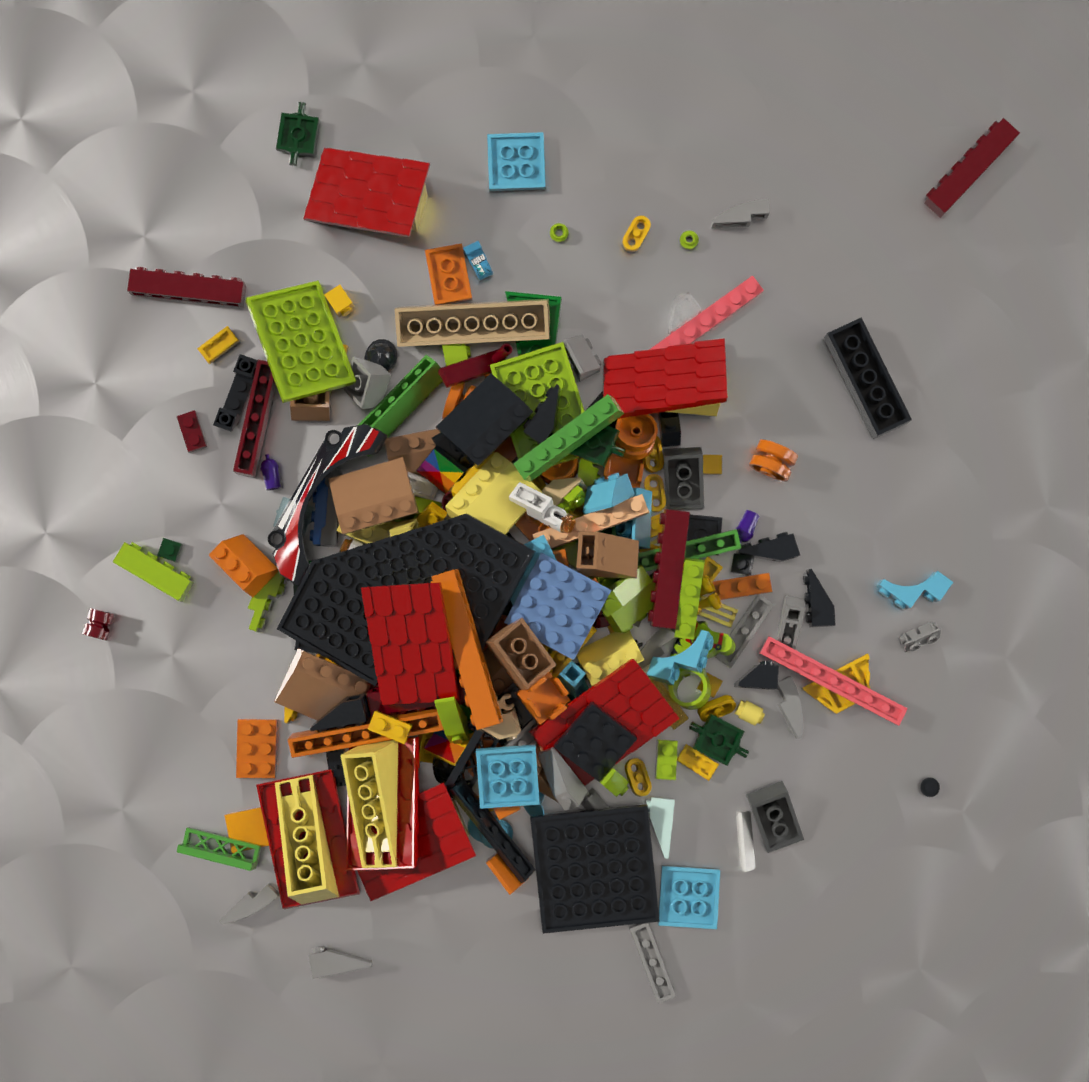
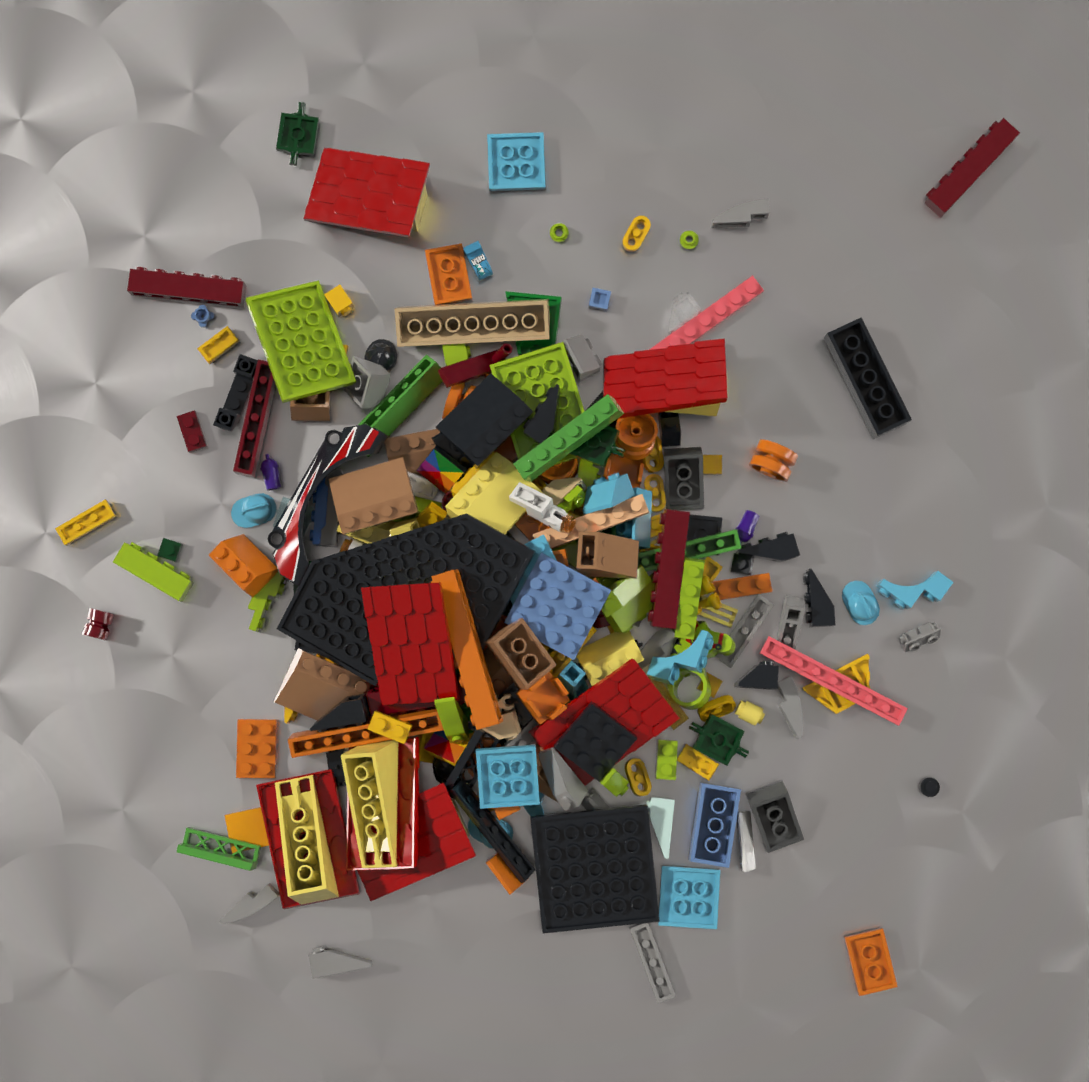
none -> yellow plate [55,499,117,546]
none -> medium blue plate [191,305,214,327]
none -> medium azure piece [231,493,277,528]
none -> medium blue plate [589,288,611,311]
none -> medium blue brick [688,782,741,868]
none -> medium azure piece [842,581,880,625]
none -> orange plate [844,928,898,996]

